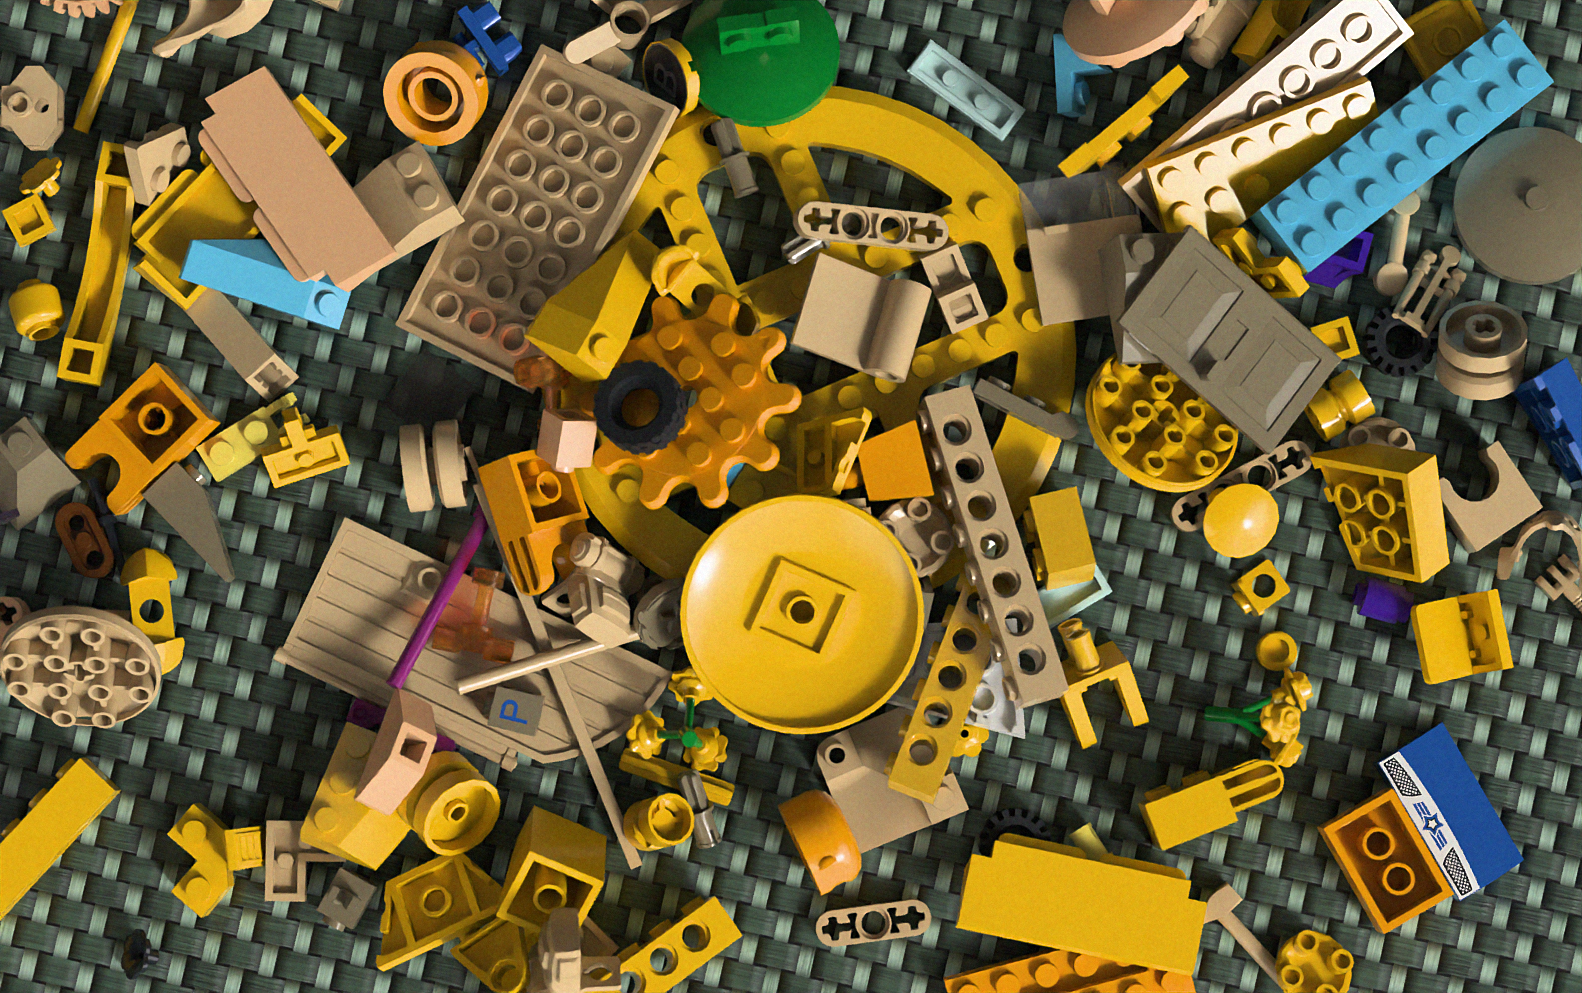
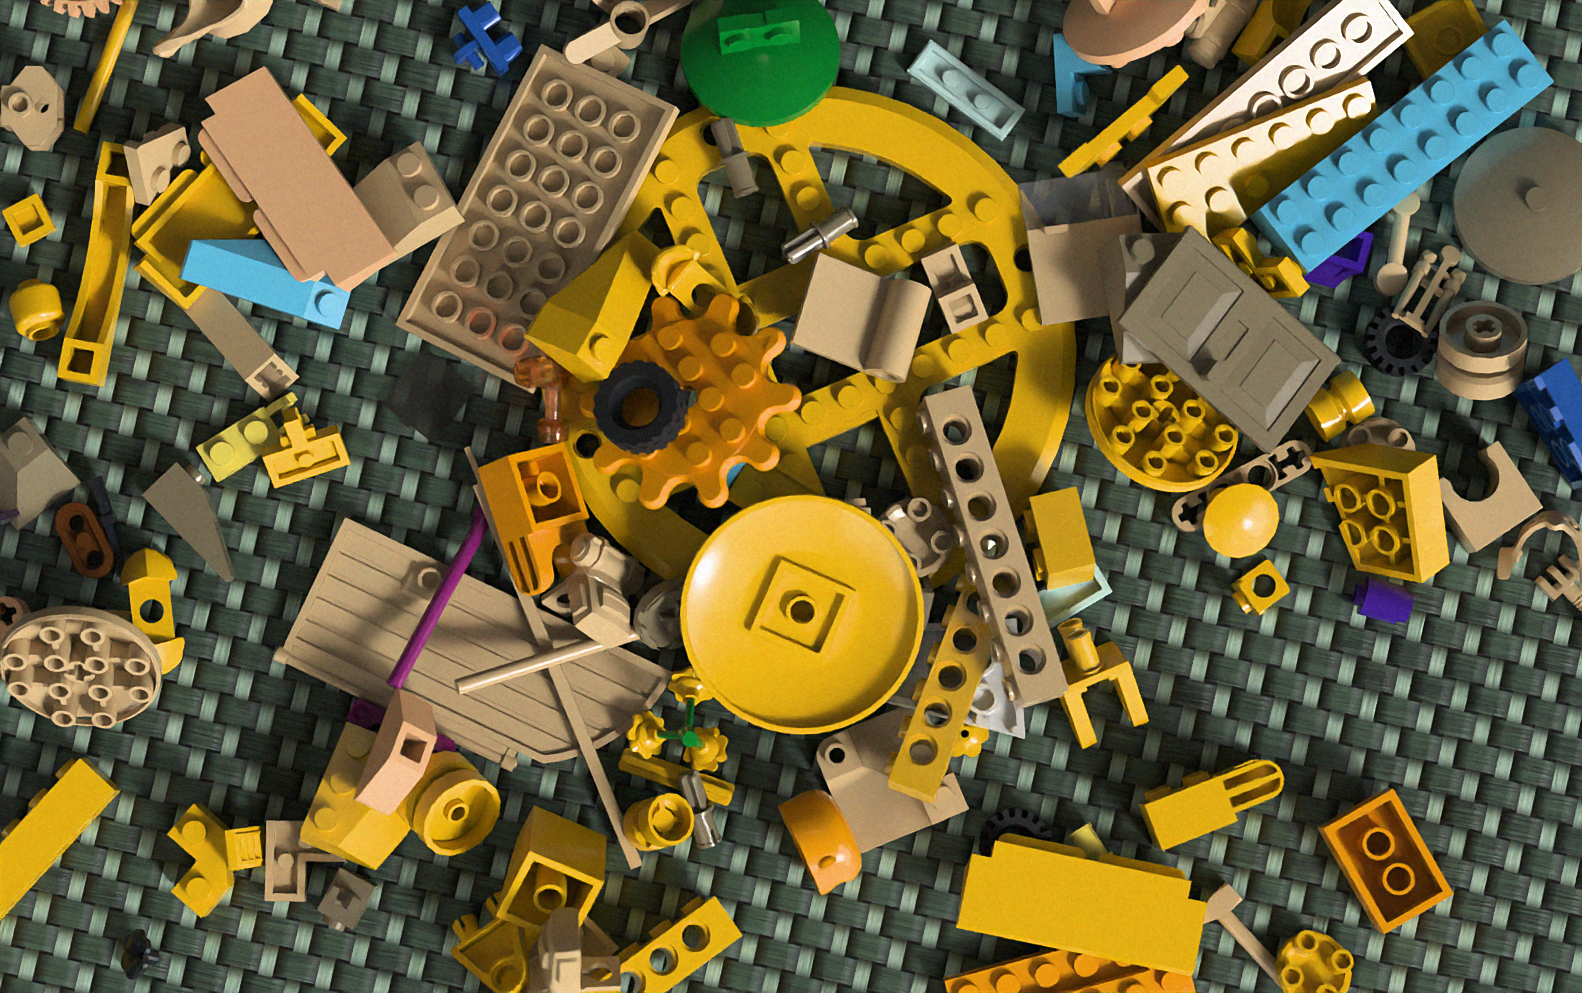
yellow plant [19,157,62,197] -> none
light orange brick [65,362,221,516] -> none
yellow wing [376,853,503,972] -> none
light orange piece [383,40,489,146] -> none
tan wheel [399,419,468,513] -> none
clear orange bar [432,566,516,664] -> none
dark tan brick [482,685,545,736] -> none
light nougat brick [536,409,597,473] -> none
tile [643,38,700,117] -> none
tan beam [793,201,949,252] -> none
yellow wing [797,407,872,497] -> none
tan beam [816,899,931,947] -> none
light orange torso [842,420,934,501] -> none
dark tan hinge [972,376,1080,441] -> none
yellow plant [1204,667,1313,767] -> none
yellow tile [1256,631,1297,671] -> none
yellow plate [1309,316,1360,360] -> none
blue slope [1373,722,1524,901] -> none
yellow bracket [1410,589,1514,684] -> none

